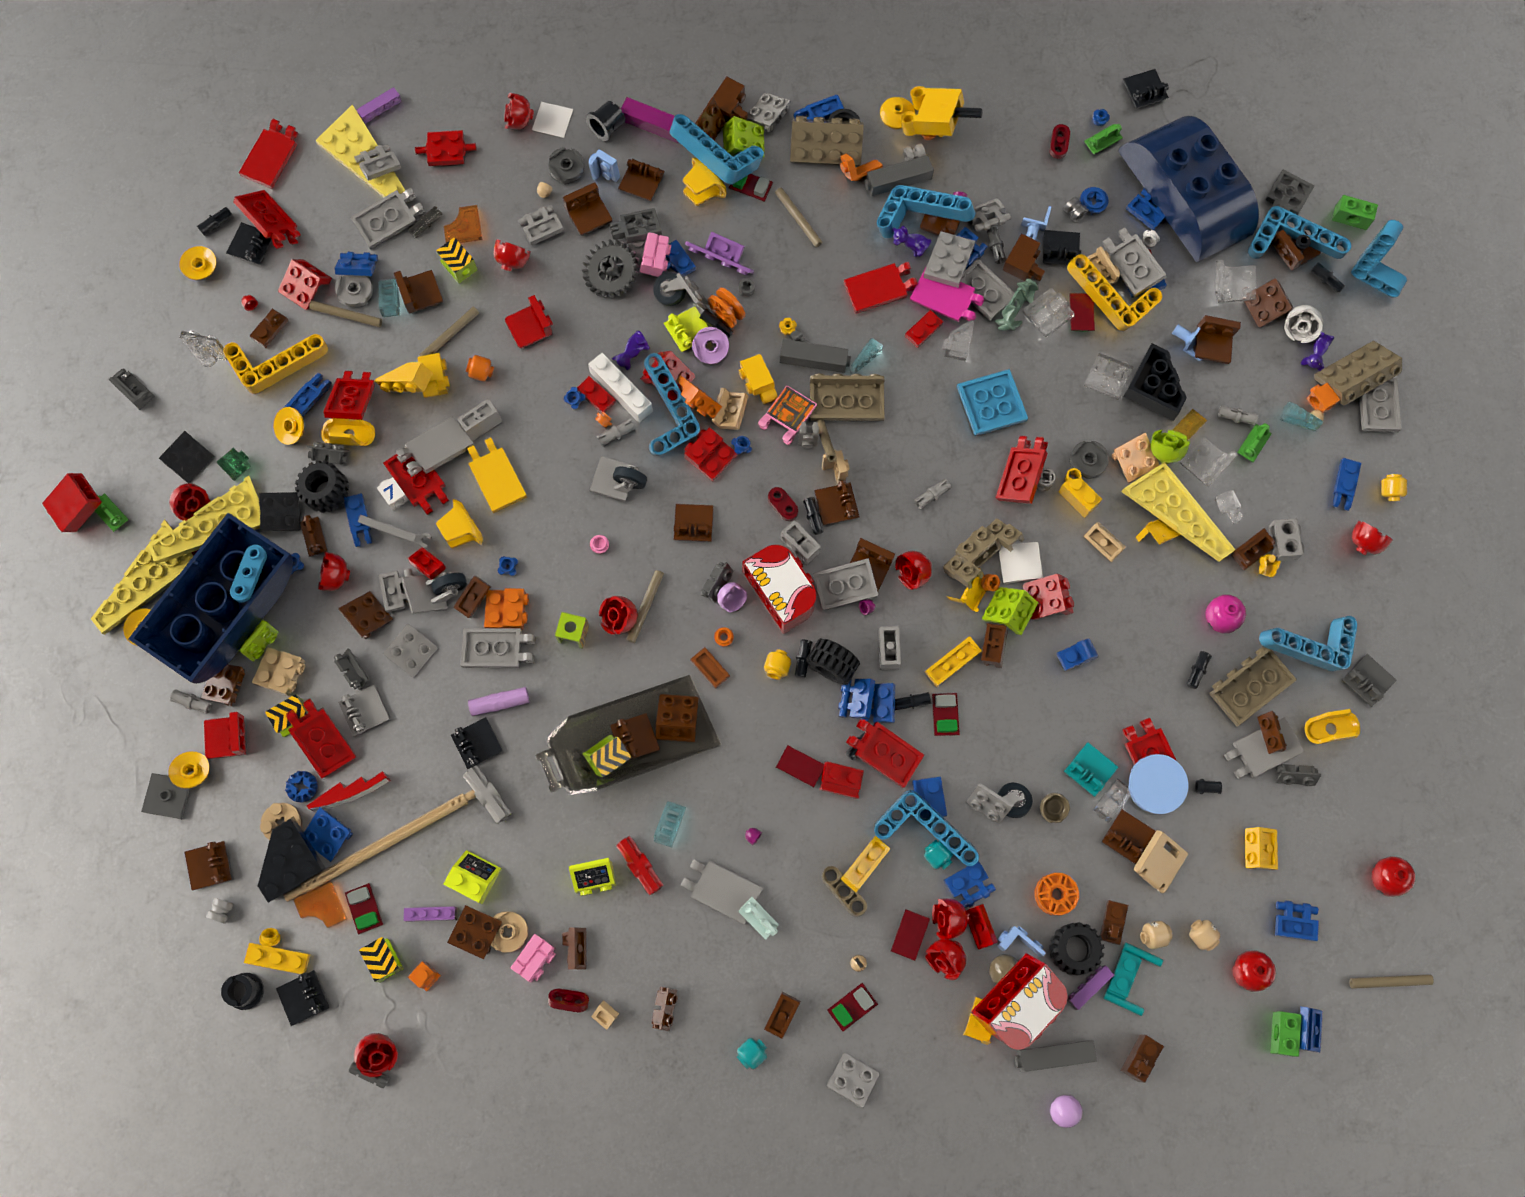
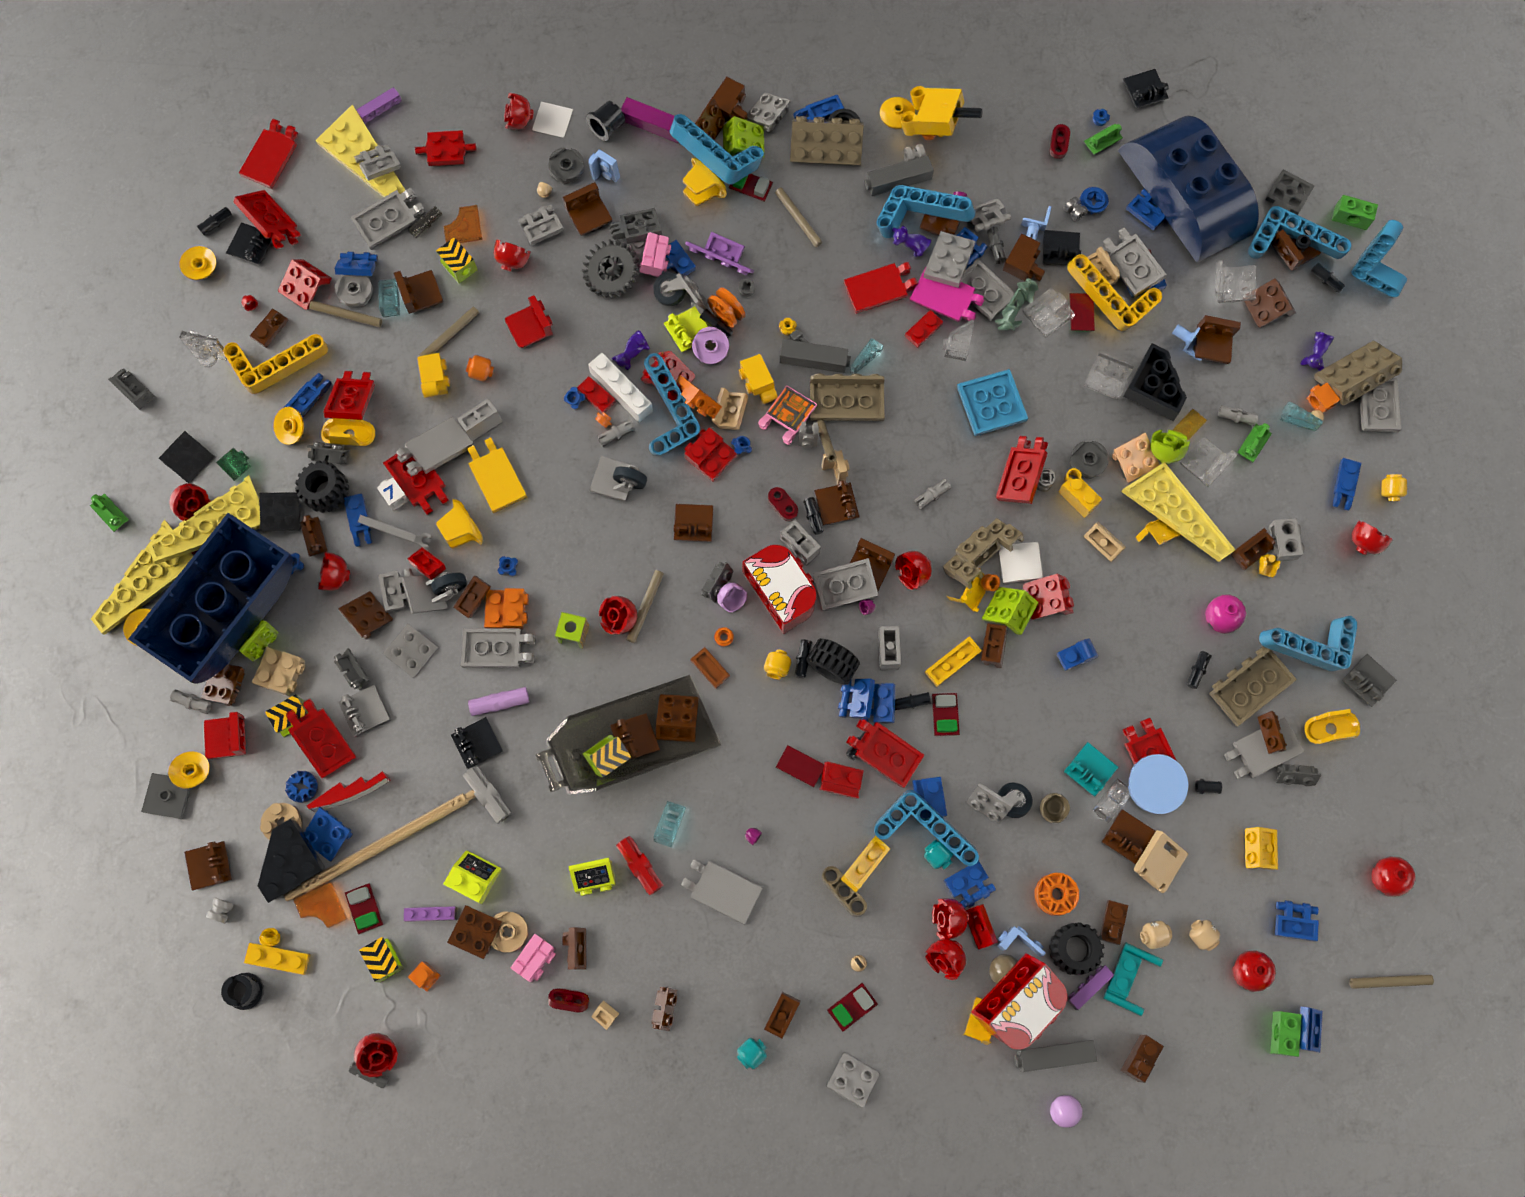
red brick [42,473,102,532] -> none
dark azure plate [230,545,267,602] -> none
black hinge [276,970,330,1026] -> none
yellow slope [374,362,433,393] -> none
bright pink plate [590,535,609,554] -> none
reddish brown hinge [618,159,665,201] -> none
light aqua hinge [738,897,779,940] -> none
orange bracket [840,153,883,181] -> none
dark red piece [891,909,930,961] -> none
white plate [1142,230,1160,247] -> none
clear plate [1214,490,1243,524] -> none
white cylinder [1284,305,1323,343] -> none

